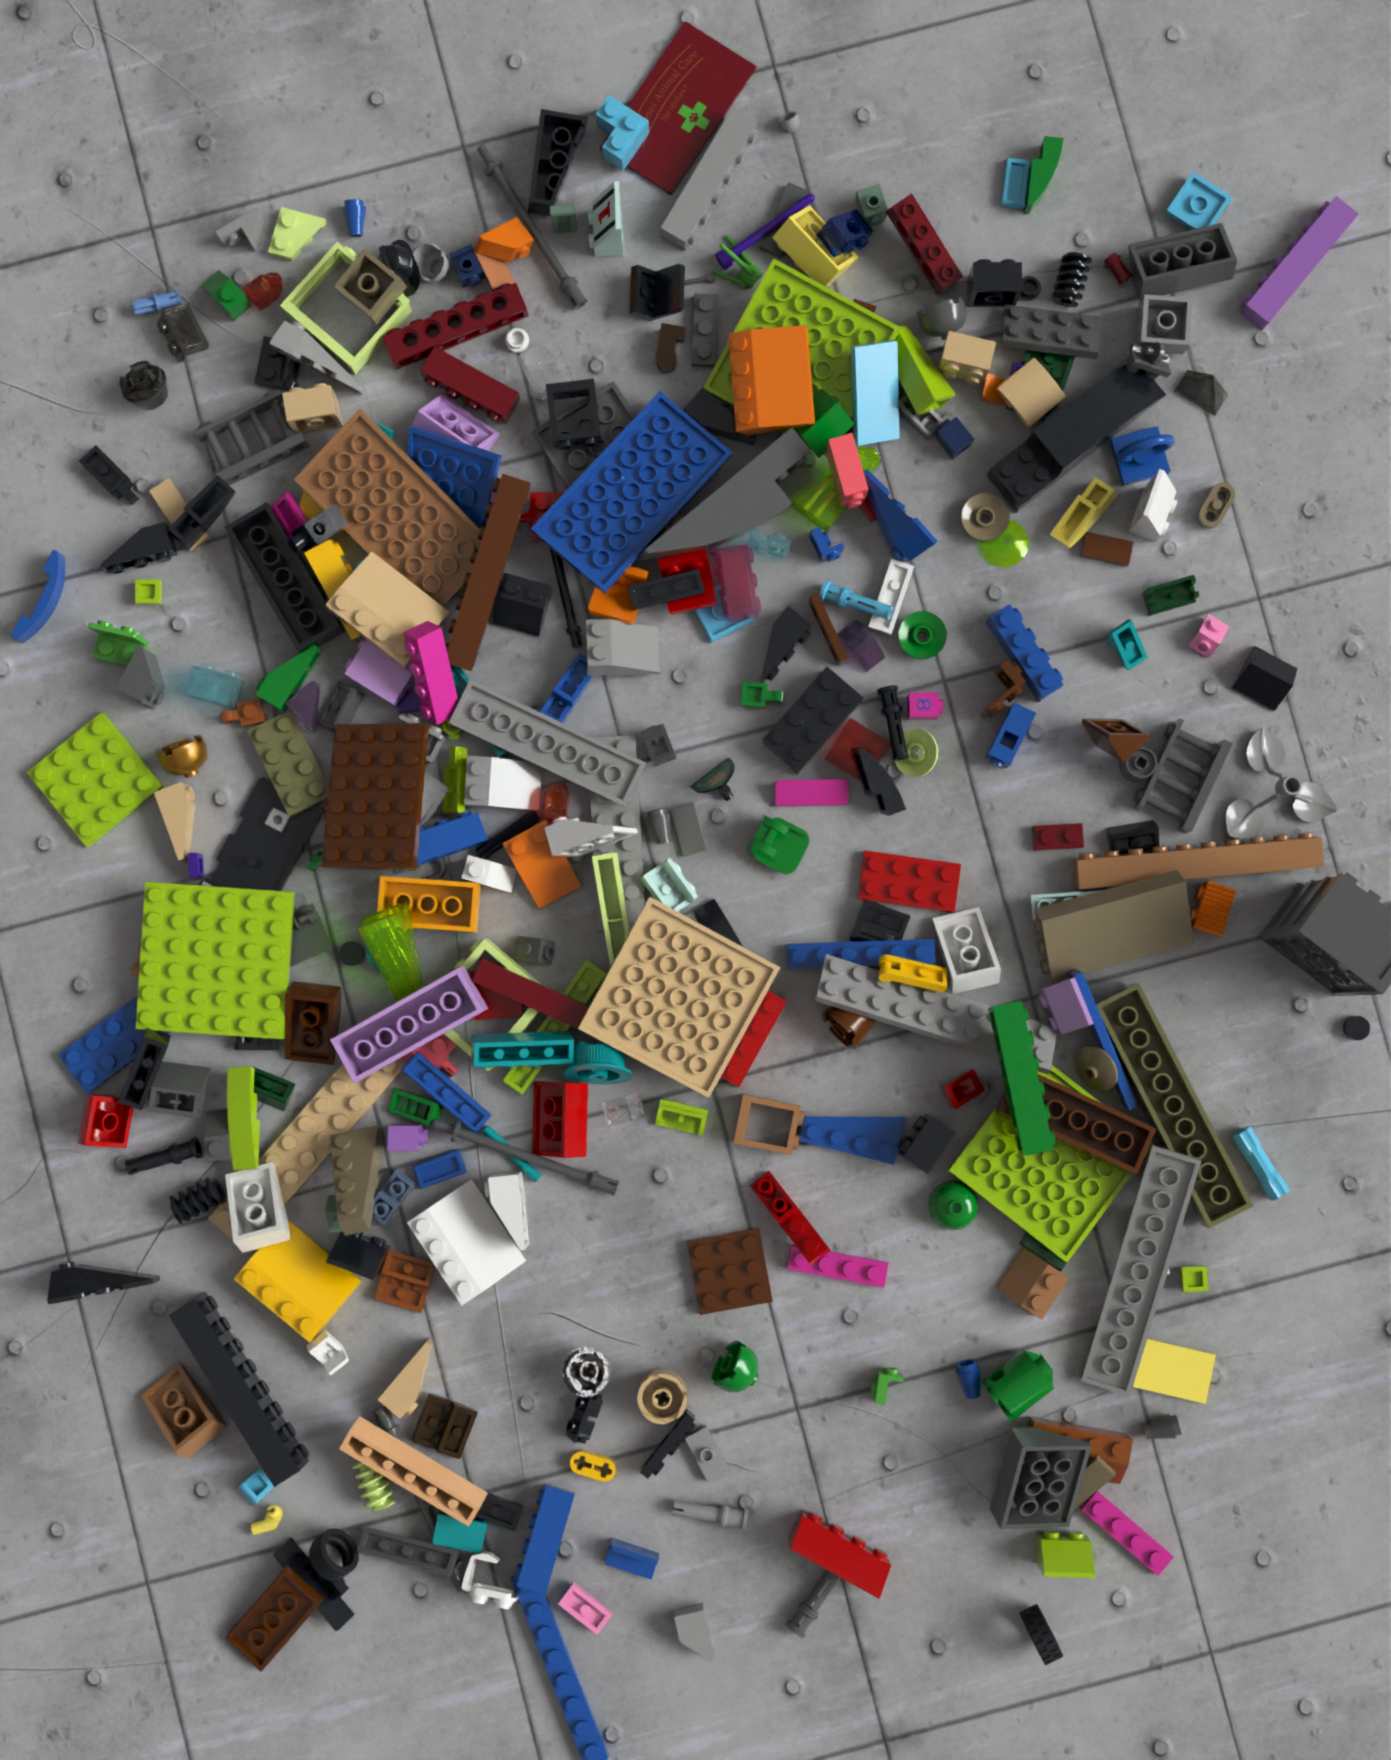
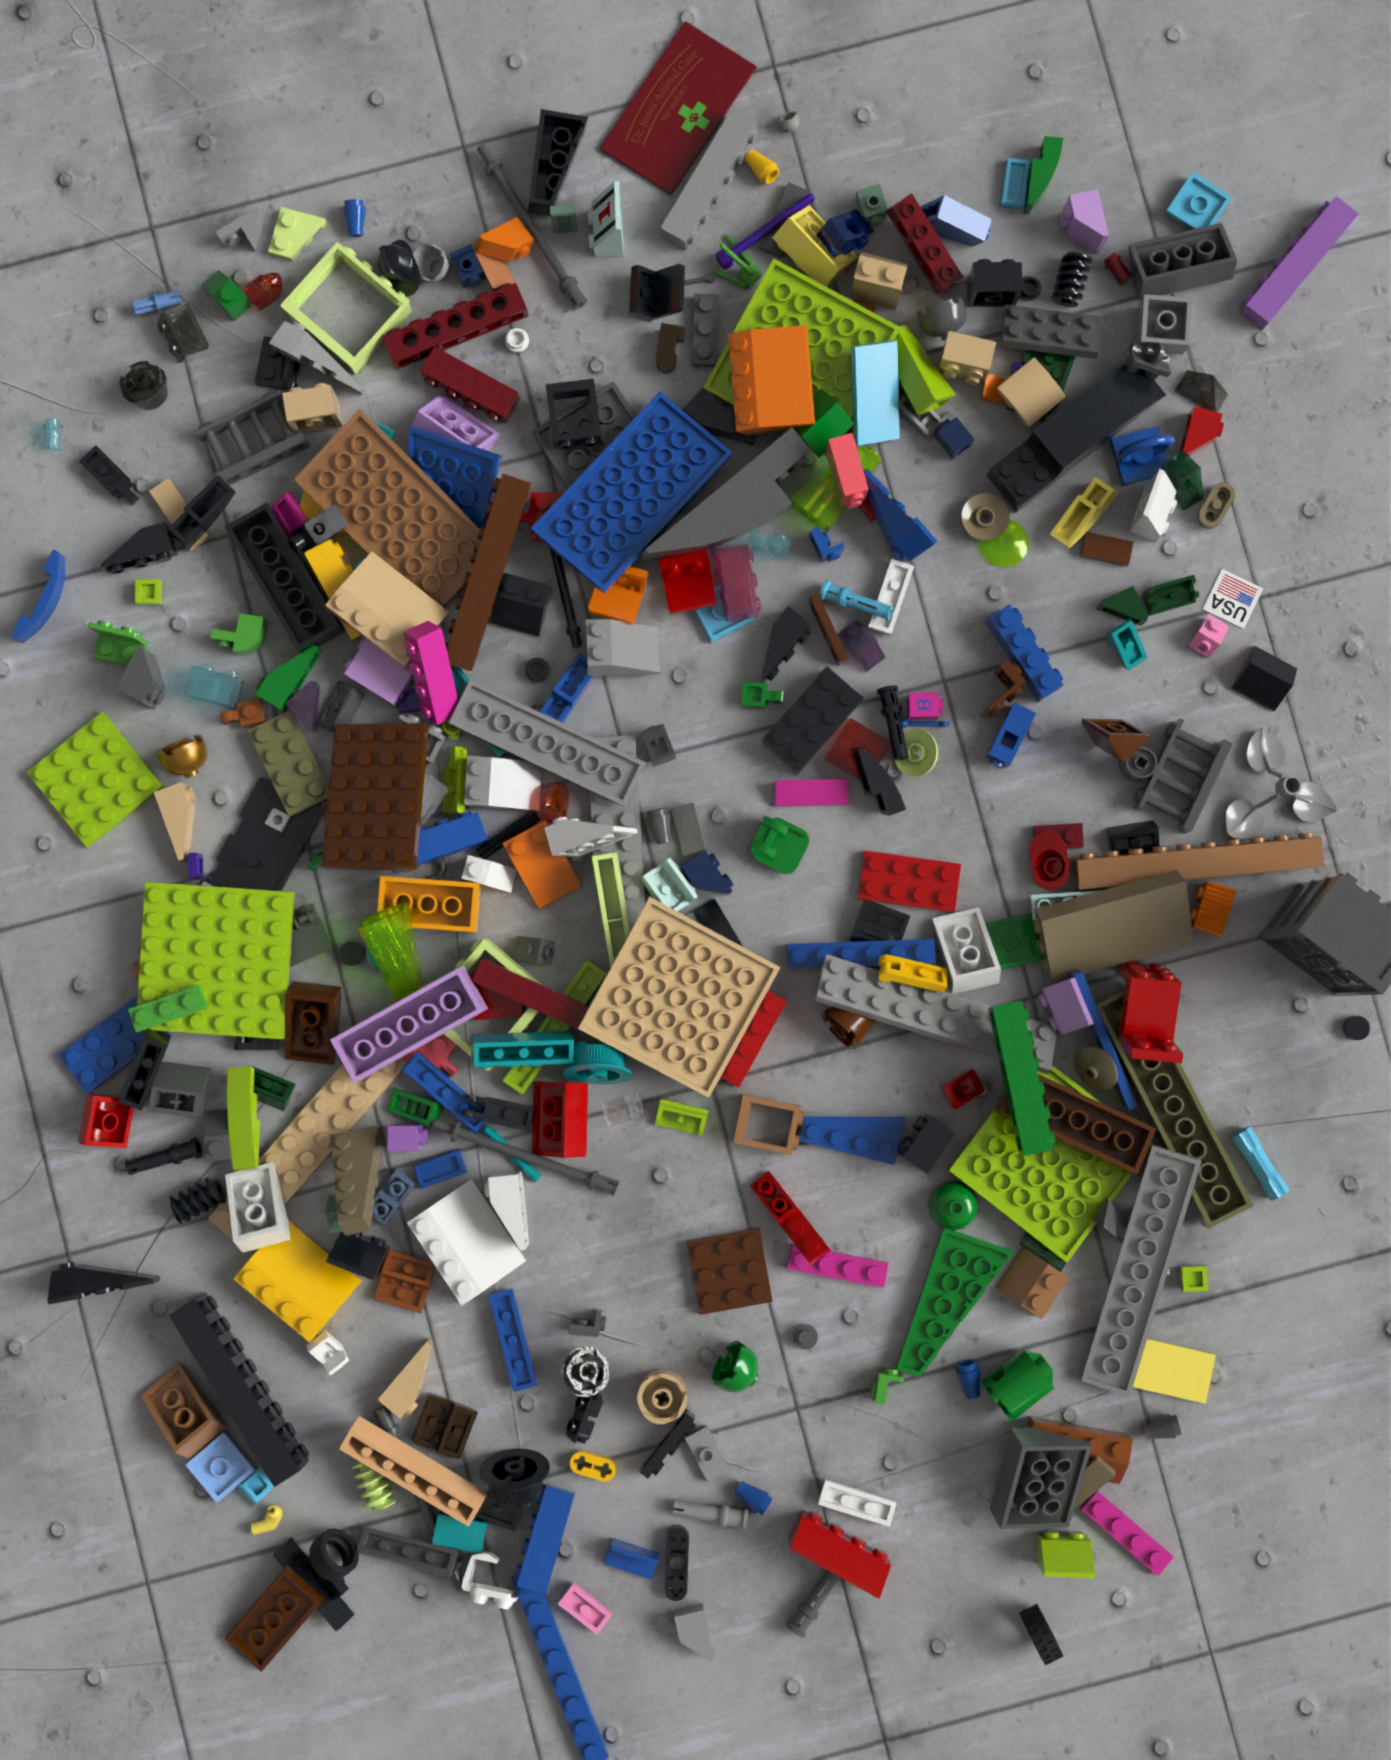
dark tan brick [333,249,407,324] -> none
medium azure brick [595,95,650,171] -> none
black plate [628,569,704,611] -> none
shield [690,757,735,801] -> none
green dish [898,611,947,659] -> none
none -> clear light blue pin [43,419,63,451]
none -> bright green plate [128,985,209,1033]
none -> light blue plate [185,1430,257,1503]
none -> bright green brick [210,613,268,656]
none -> black hinge [462,1094,534,1131]
none -> black piece [480,1449,550,1508]
none -> blue plate [488,1288,538,1392]
none -> black tile [525,658,550,683]
none -> dark grey bracket [569,1309,606,1337]
none -> black beam [665,1525,689,1601]
none -> dark blue slope [681,850,734,895]
none -> blue cone [734,1481,773,1515]
none -> yellow cone [745,149,779,184]
none -> dark grey plate [793,1324,818,1350]
none -> white plate [818,1479,897,1527]
none -> tan slope [850,252,908,310]
none -> green wing [896,1228,1014,1377]
none -> blue hinge [901,718,949,728]
none -> slope [920,195,992,247]
none -> green tile [985,913,1043,970]
none -> red piece [1029,832,1071,890]
none -> lavender slope [1059,189,1109,254]
none -> dark grey slope [1092,1199,1130,1243]
none -> dark green slope [1096,586,1148,626]
none -> red bracket [1117,960,1184,1063]
none -> clear green slope [1163,450,1204,511]
none -> red slope [1178,406,1224,460]
none -> sticker [1203,569,1263,629]

